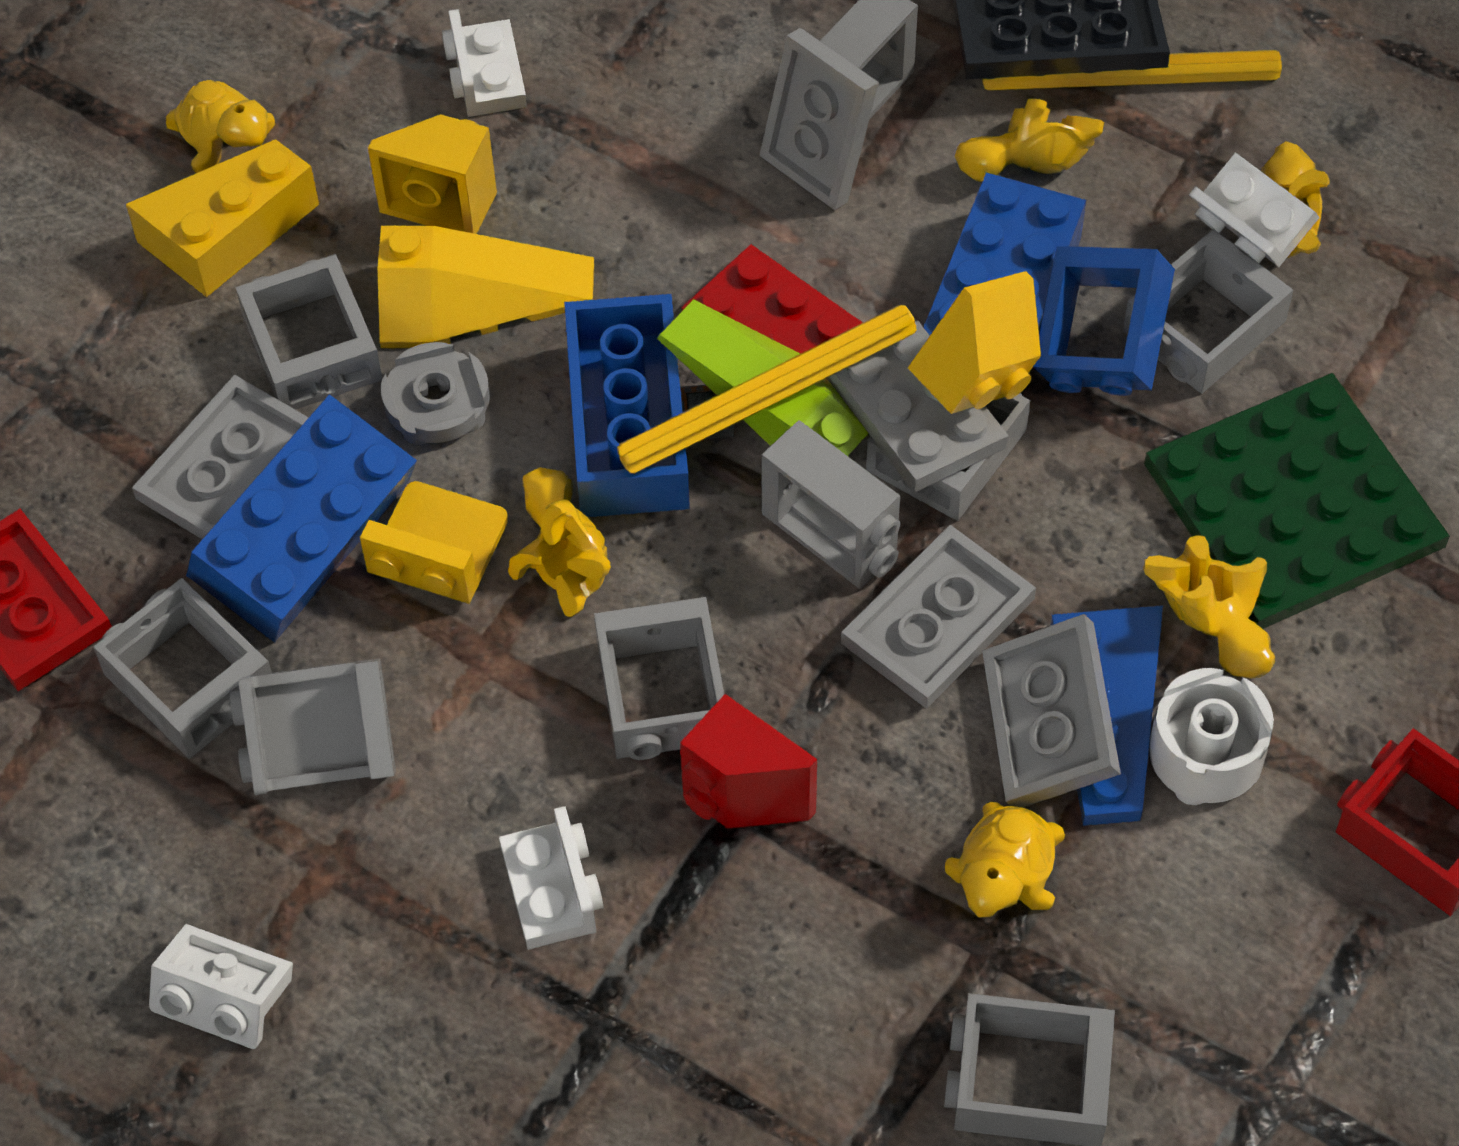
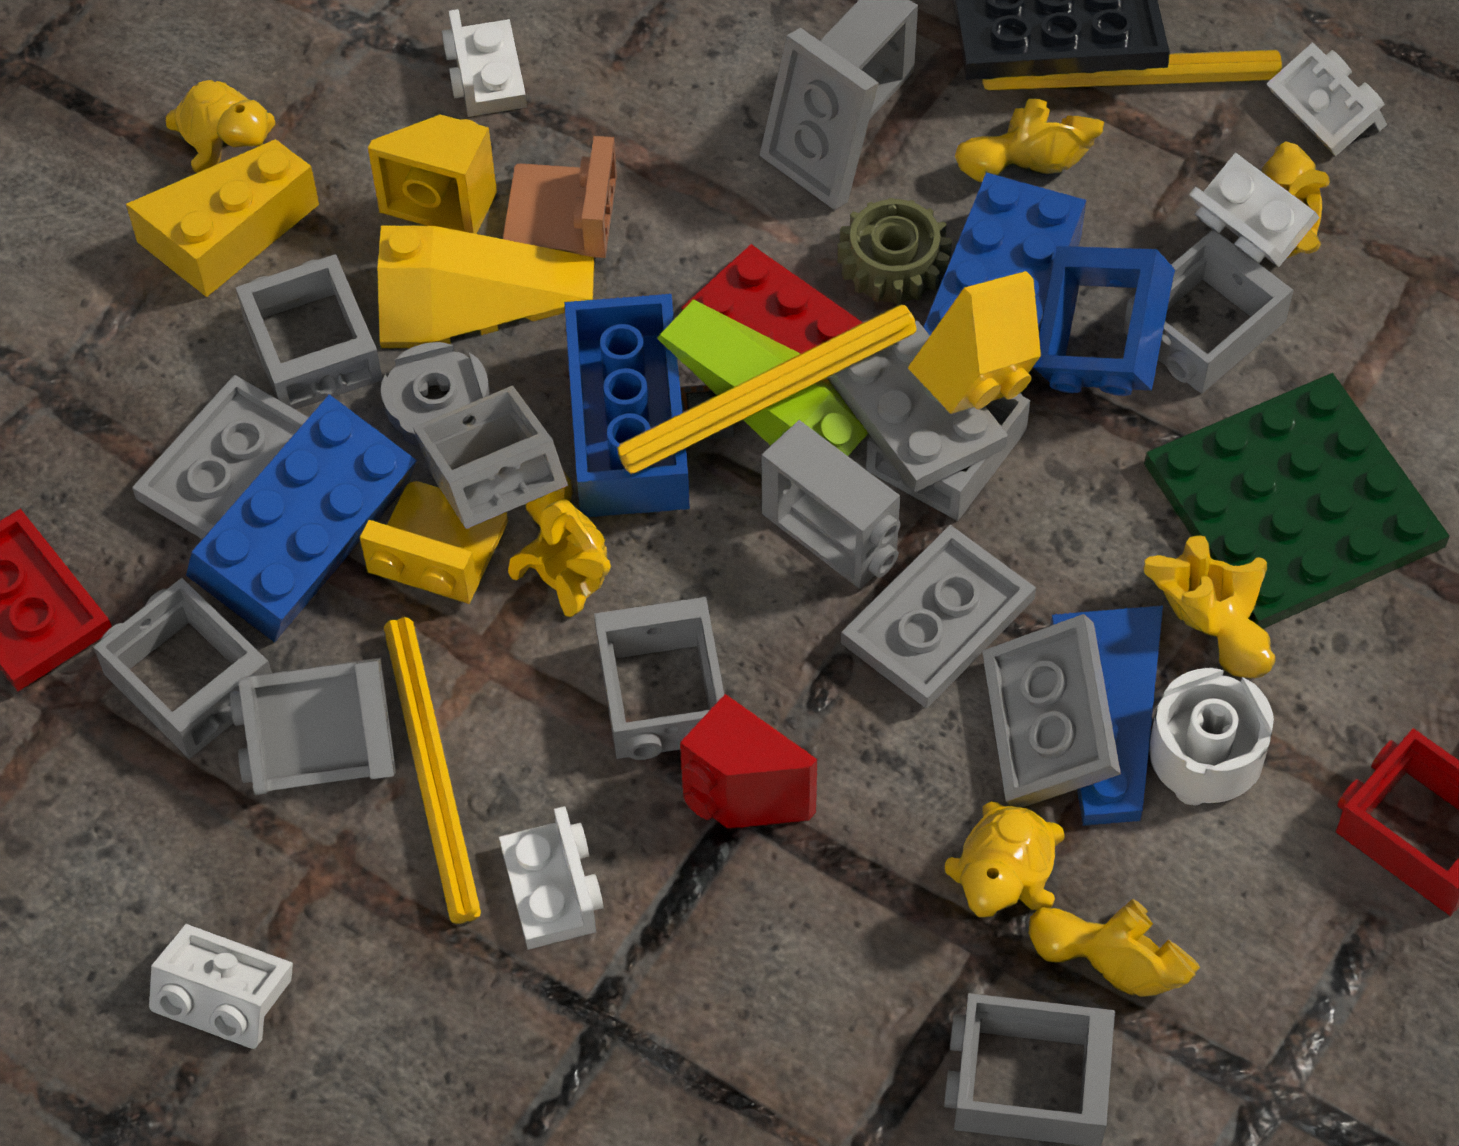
none -> yellow axle [384,617,481,924]
none -> light grey window [413,385,568,529]
none -> nougat bracket [503,136,617,258]
none -> olive gear [837,198,952,304]
none -> yellow animal [1028,899,1200,997]
none -> white bracket [1267,42,1387,157]

